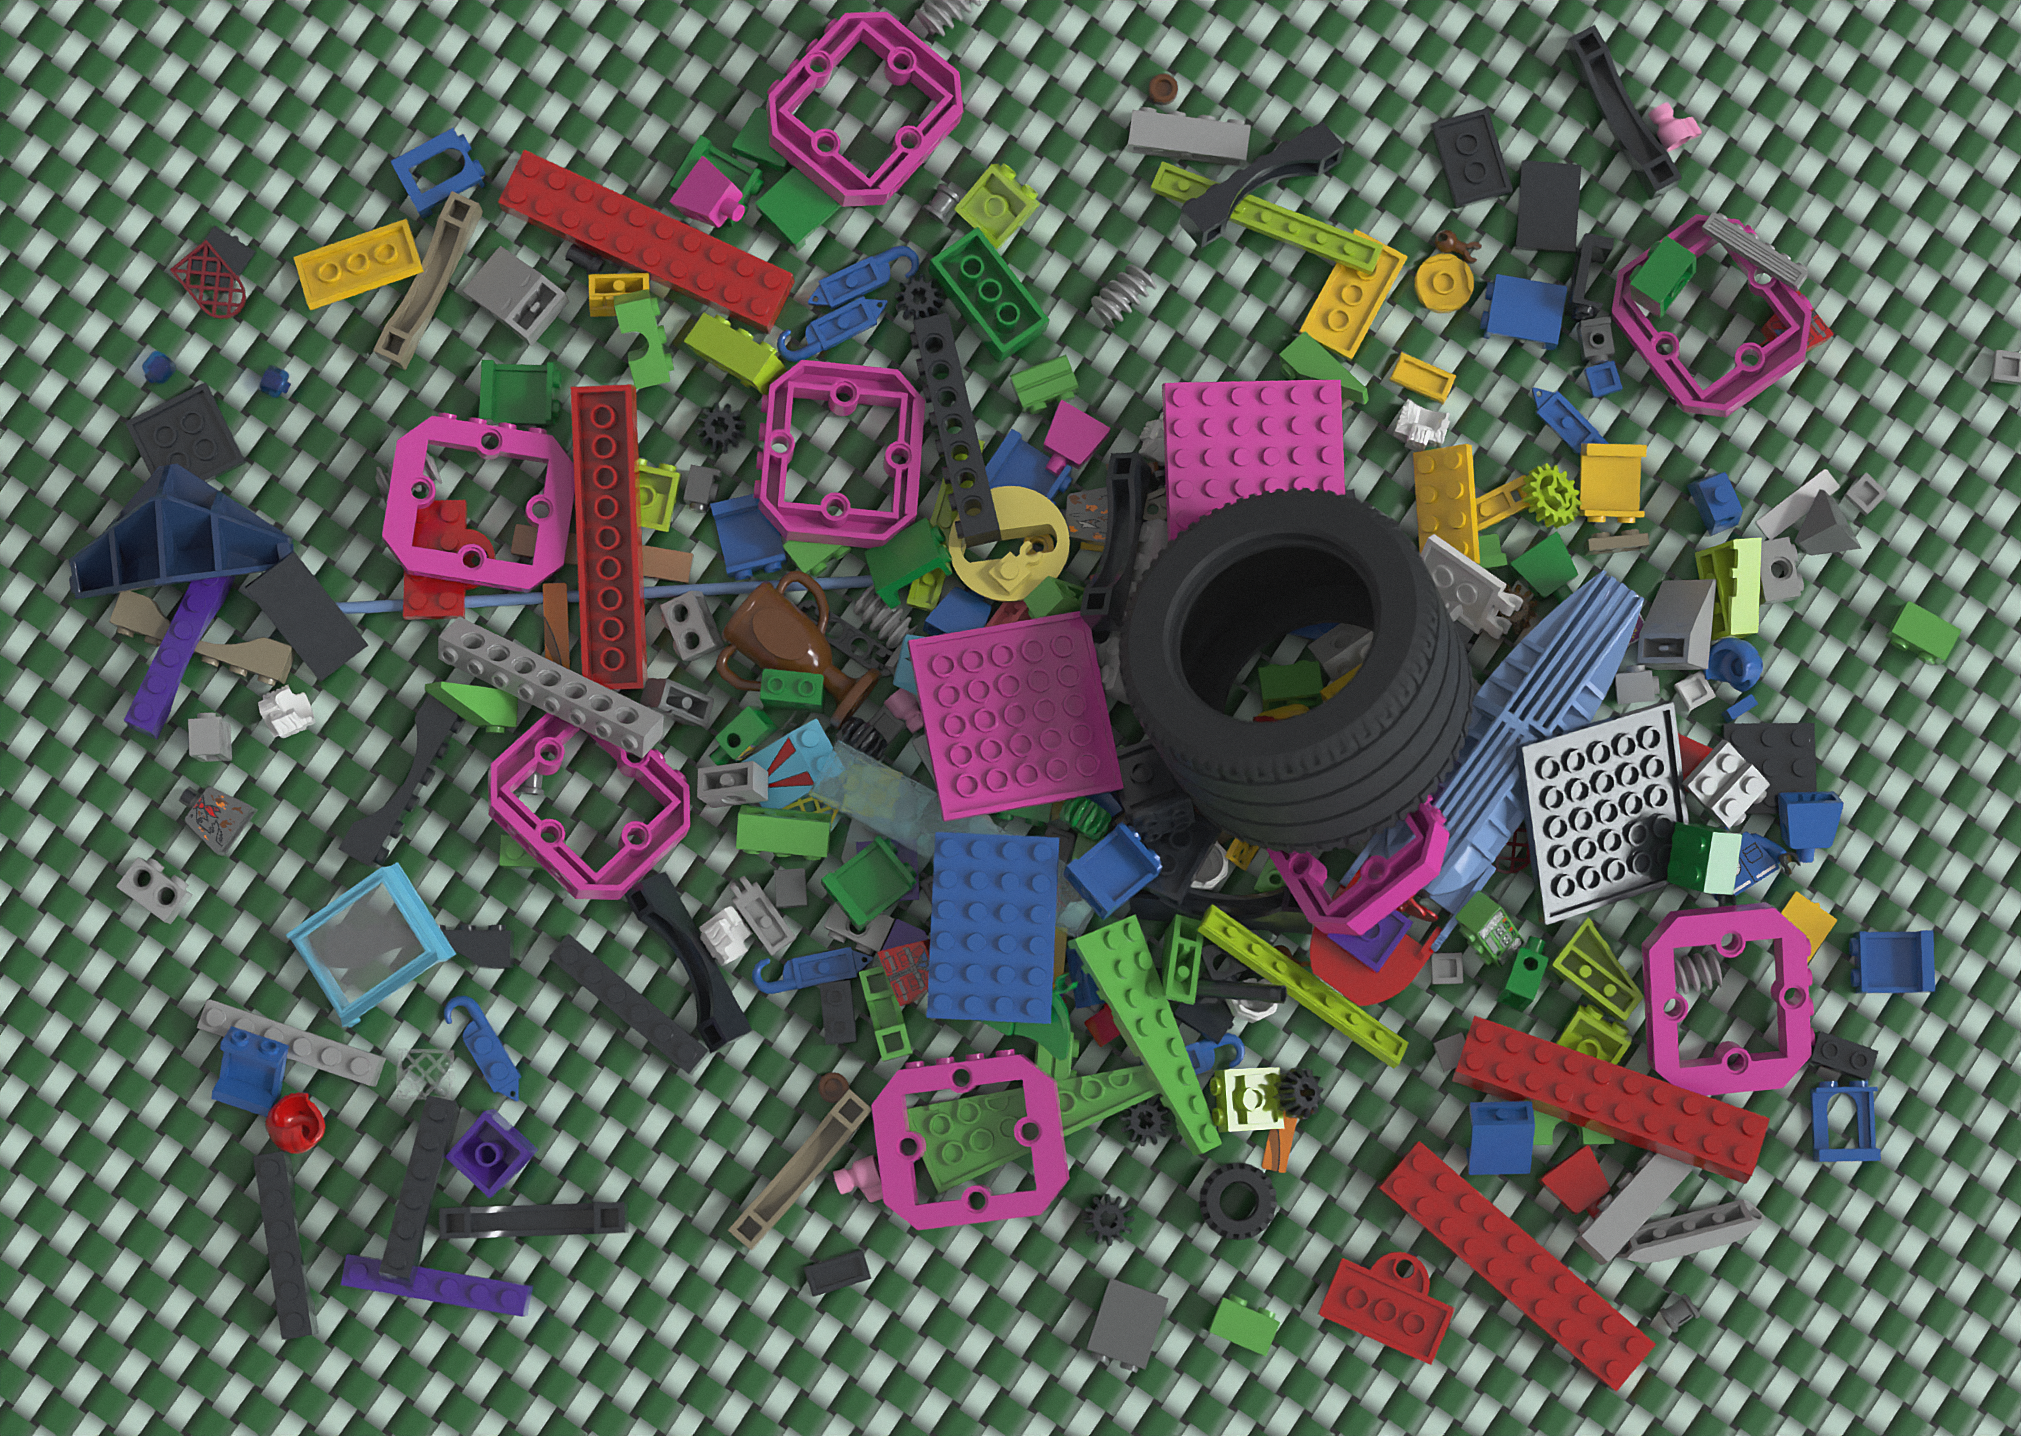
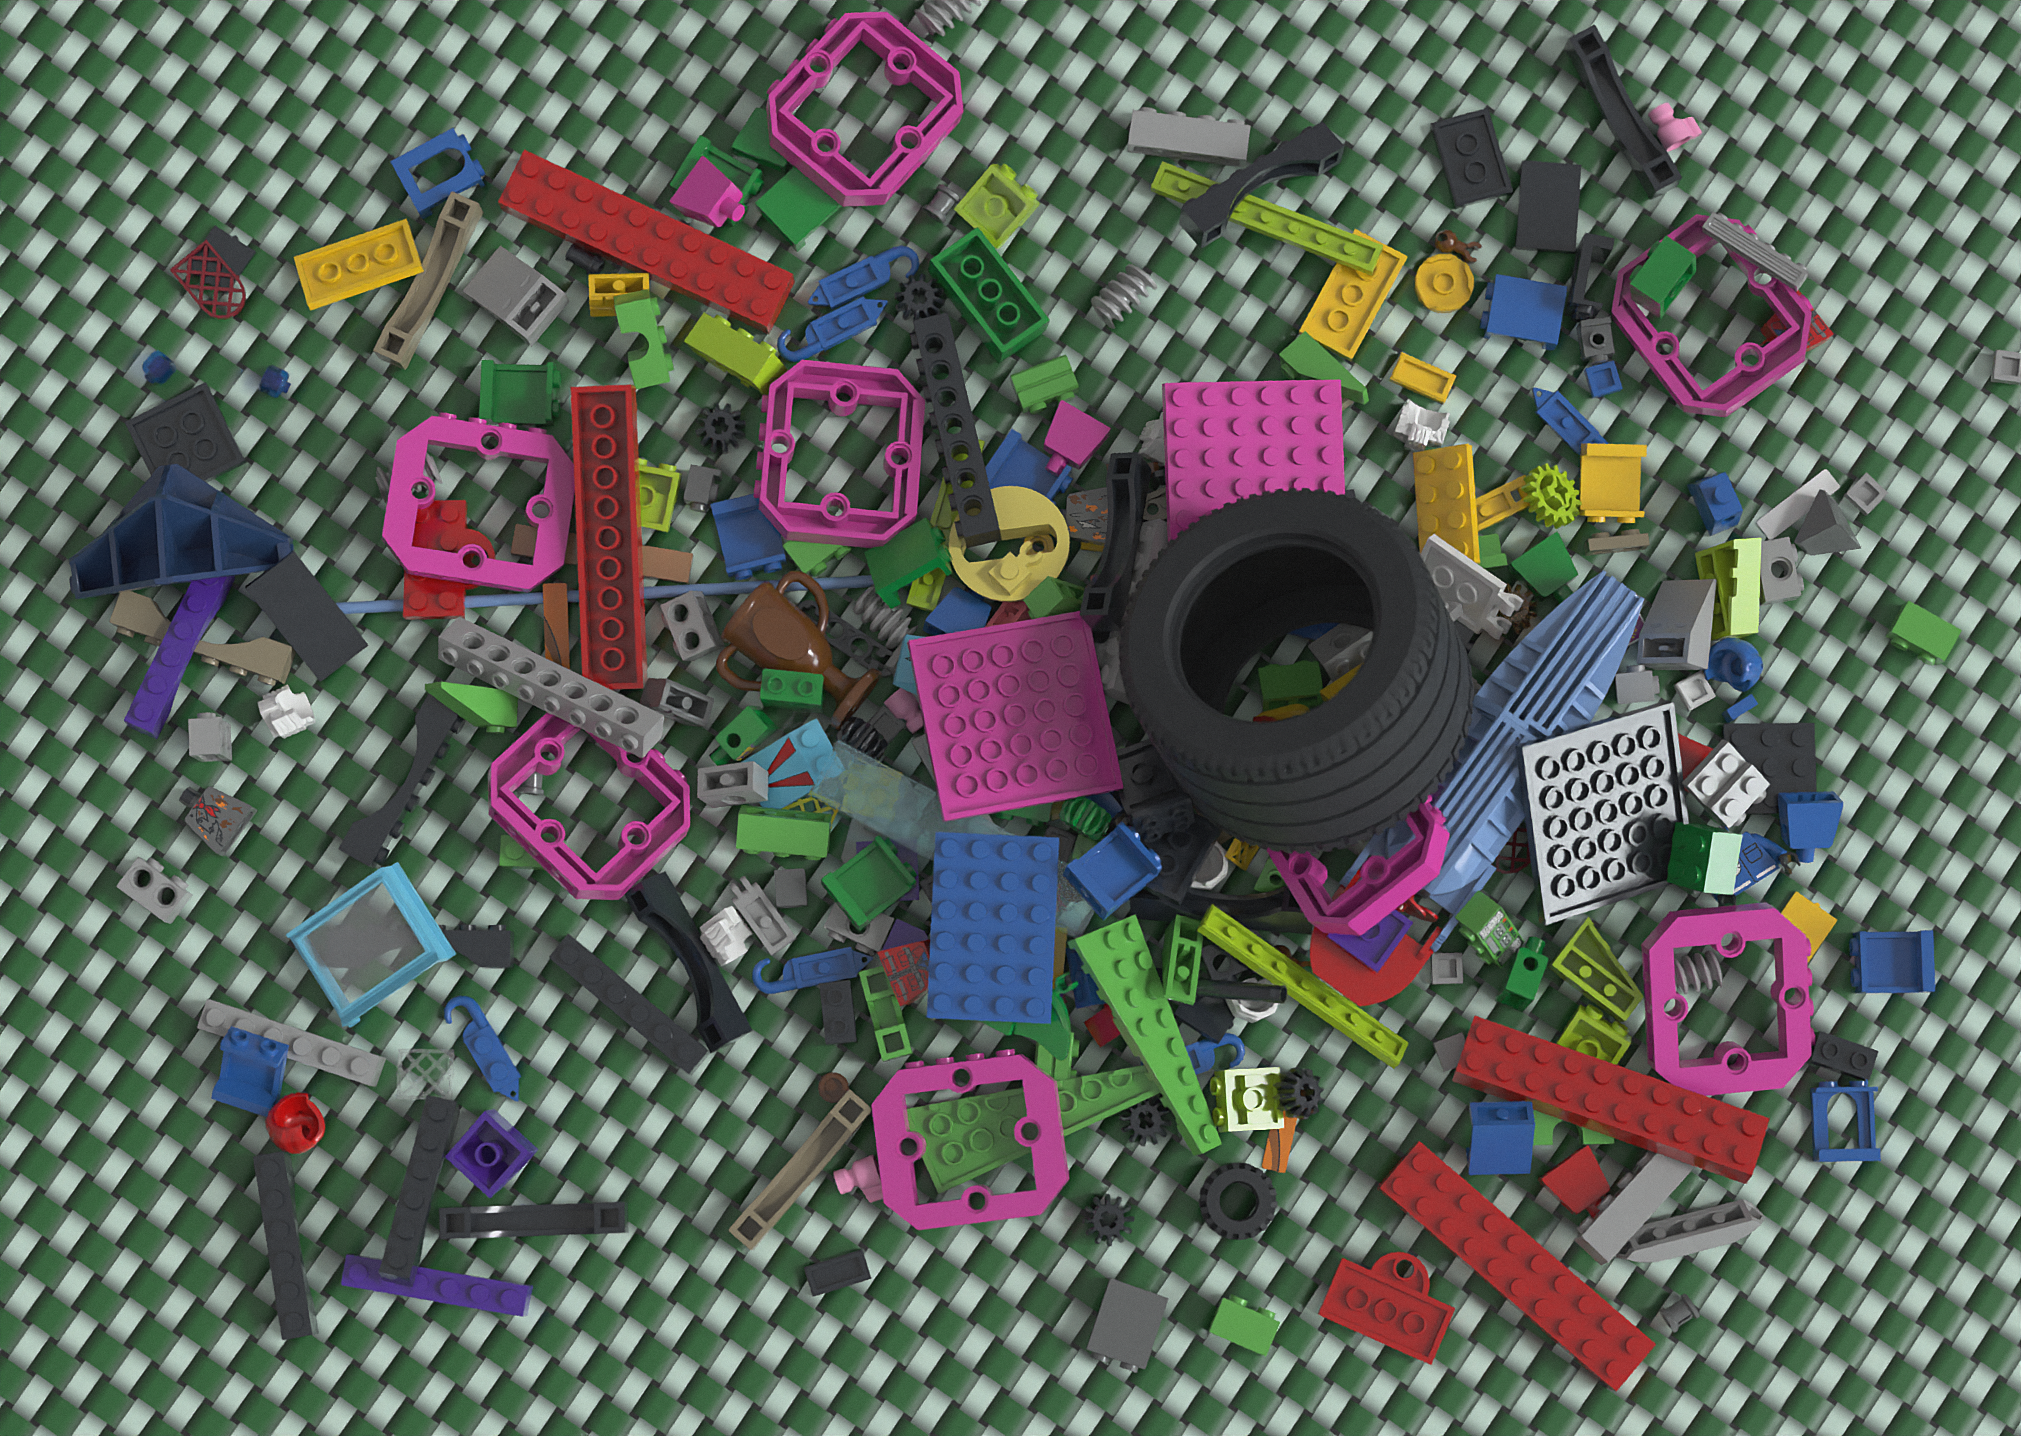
reddish brown tile [1148,74,1178,105] -> none

